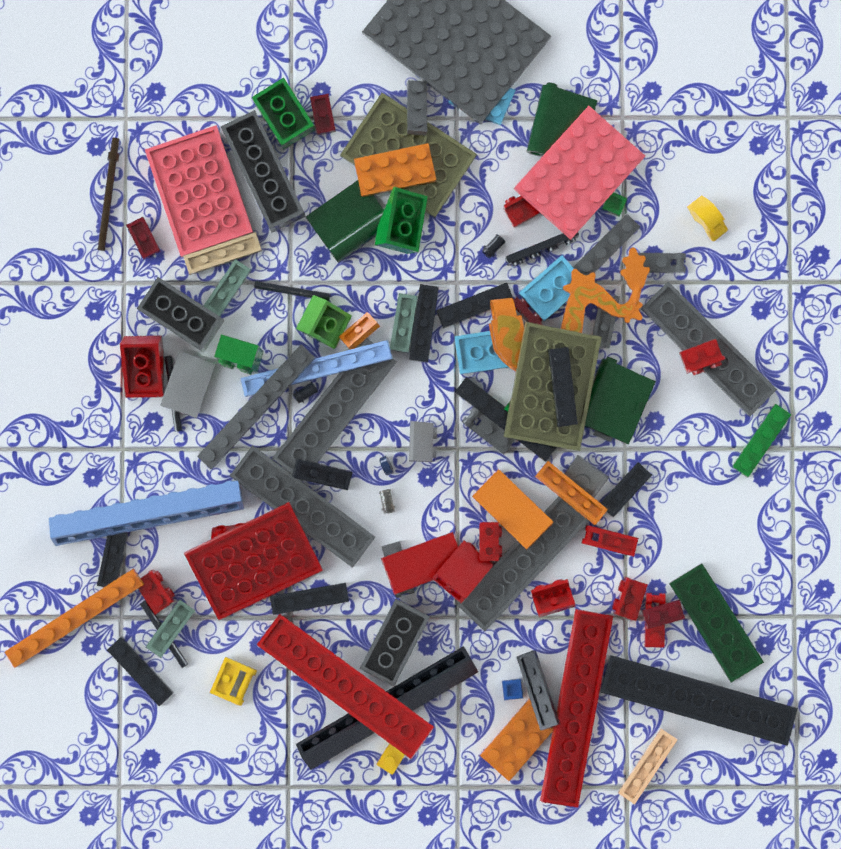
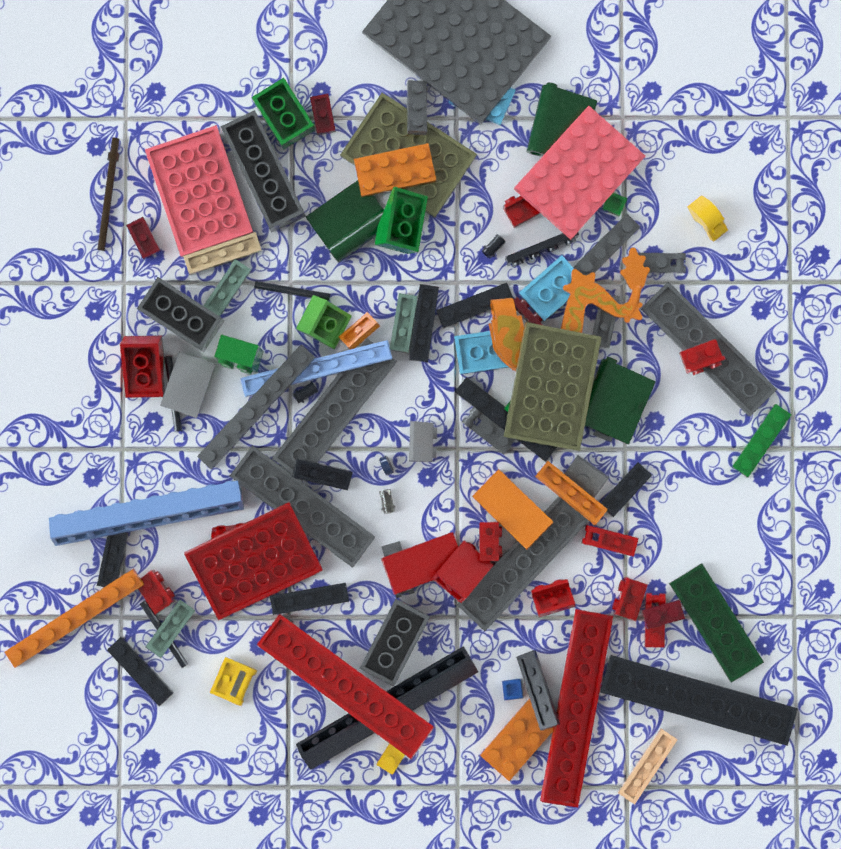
black plate [548,347,578,427] -> none

